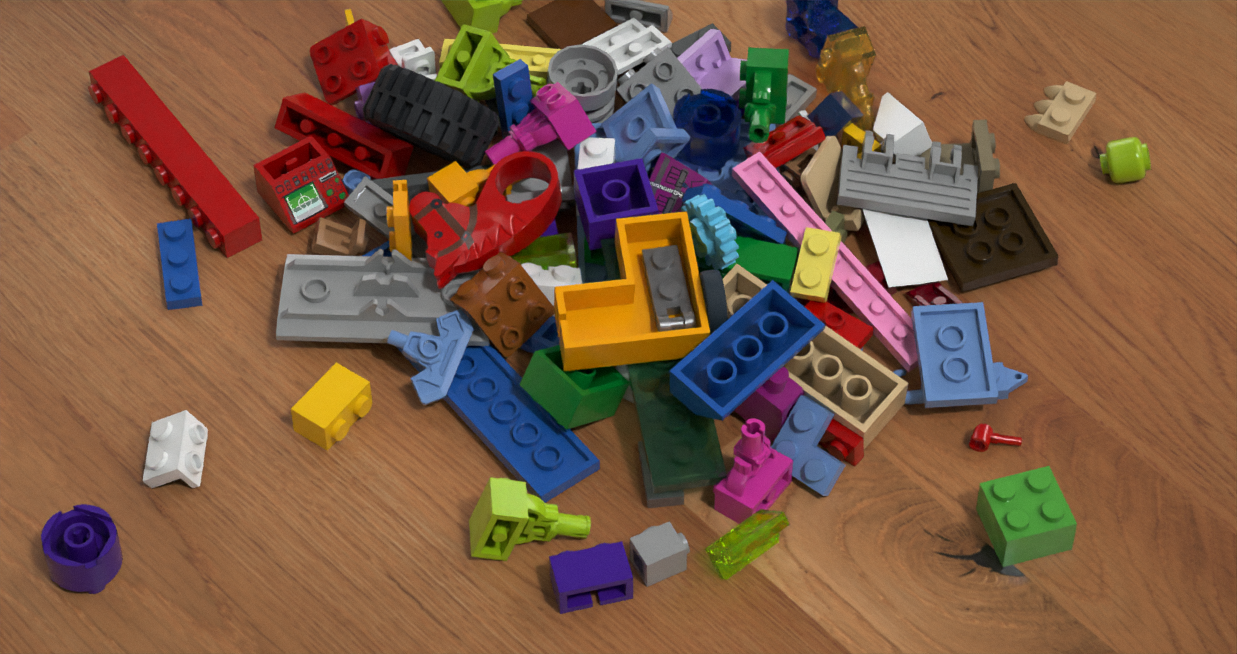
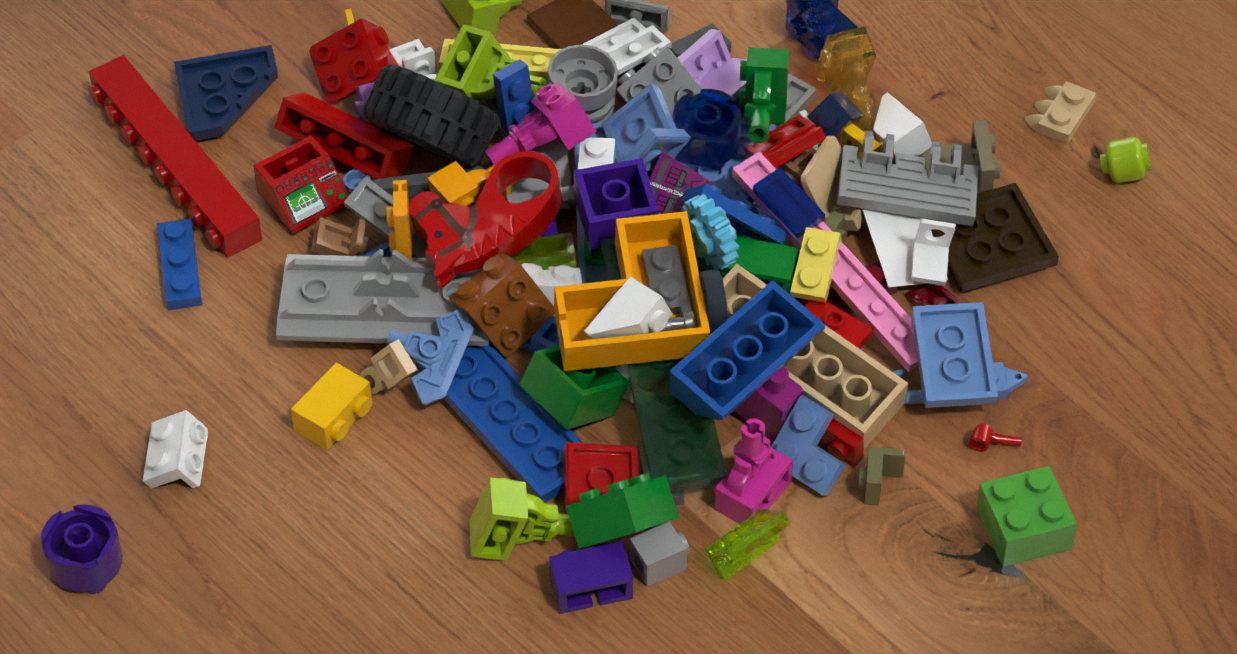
none -> dark blue plate [174,45,278,141]
none -> tan plate [360,339,418,394]
none -> red tile [564,442,639,514]
none -> green brick [566,472,679,549]
none -> white slope [584,276,672,339]
none -> clear blue tile [753,167,825,239]
none -> olive bracket [858,447,906,505]
none -> white bracket [911,219,956,286]

